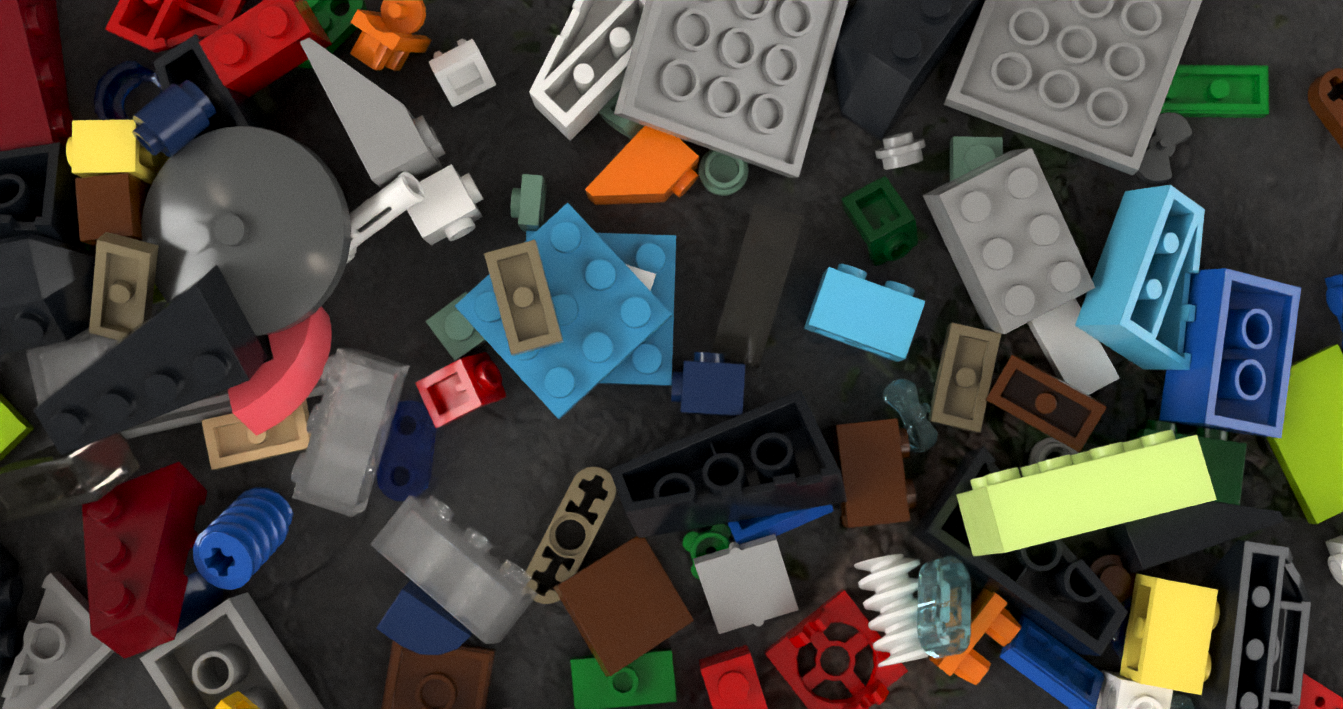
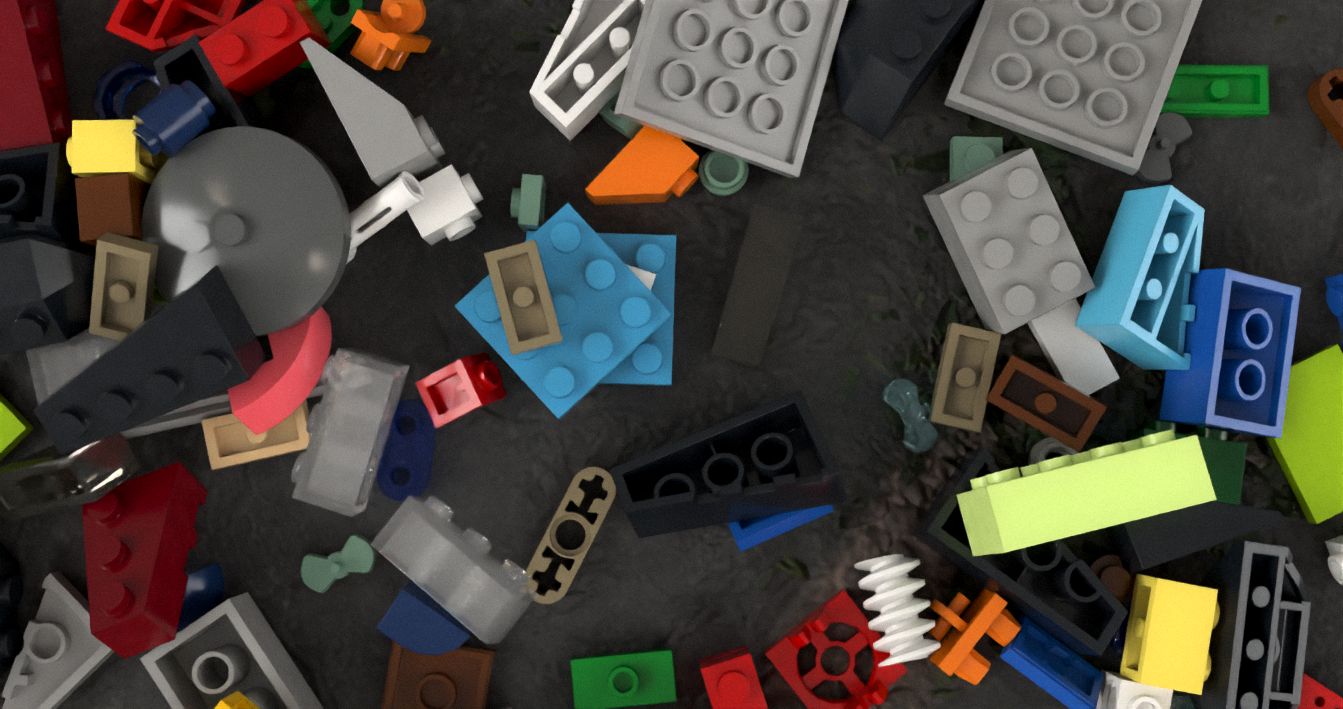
blue piece [193,487,293,590] -> none
sand green plate [425,292,487,361] -> none
white tile [428,39,496,107] -> none
reddish brown tile [553,535,694,677] -> none
dark blue brick [671,352,745,417] -> none
green plate [683,524,731,580] -> none
light grey piece [693,534,799,634] -> none
medium azure brick [804,264,925,362] -> none
reddish brown brick [830,418,916,528] -> none
dark green bracket [841,176,918,266] -> none
light grey plate [875,131,926,170] -> none
clear light blue beam [917,556,971,658] -> none
none -> sand green piece [301,533,376,593]

